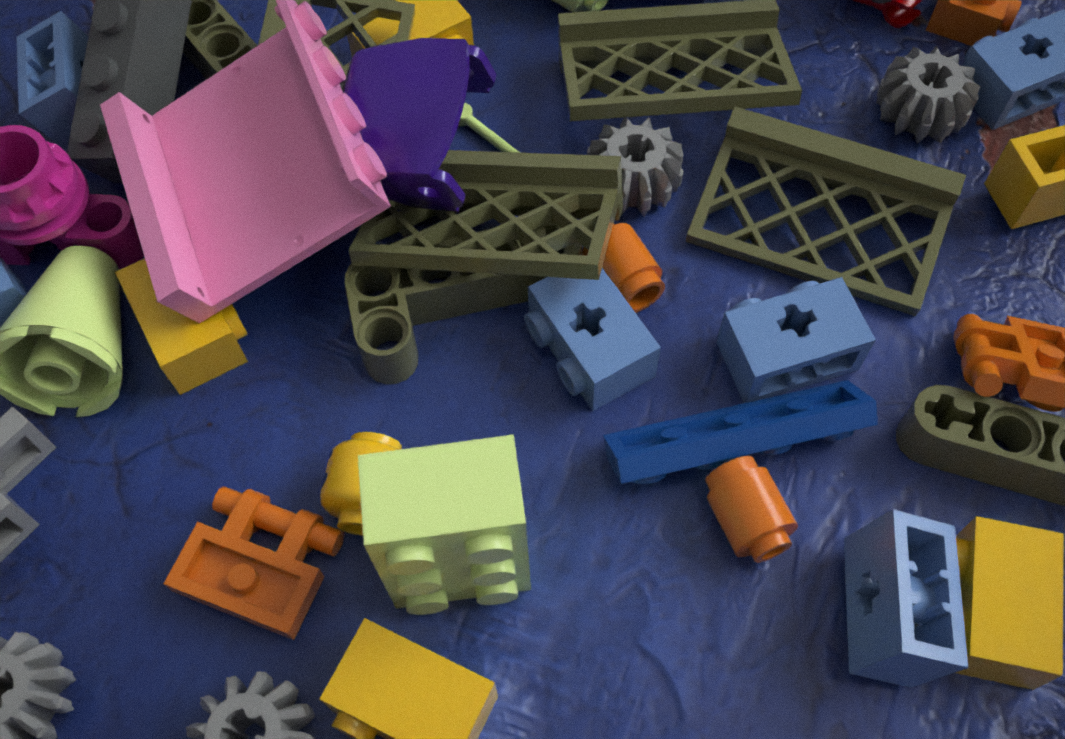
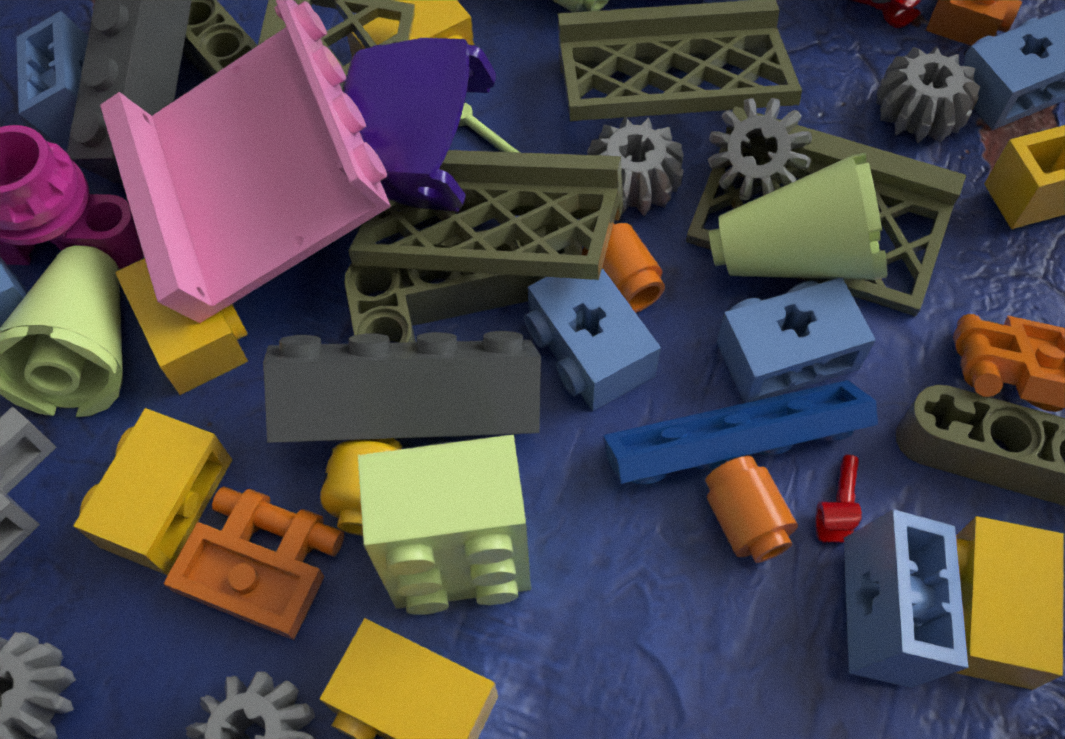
none -> yellow brick [73,408,232,576]
none -> dark grey brick [263,331,541,443]
none -> light grey gear [708,98,812,201]
none -> yellowish green cone [709,153,888,280]
none -> red hand [815,455,862,542]

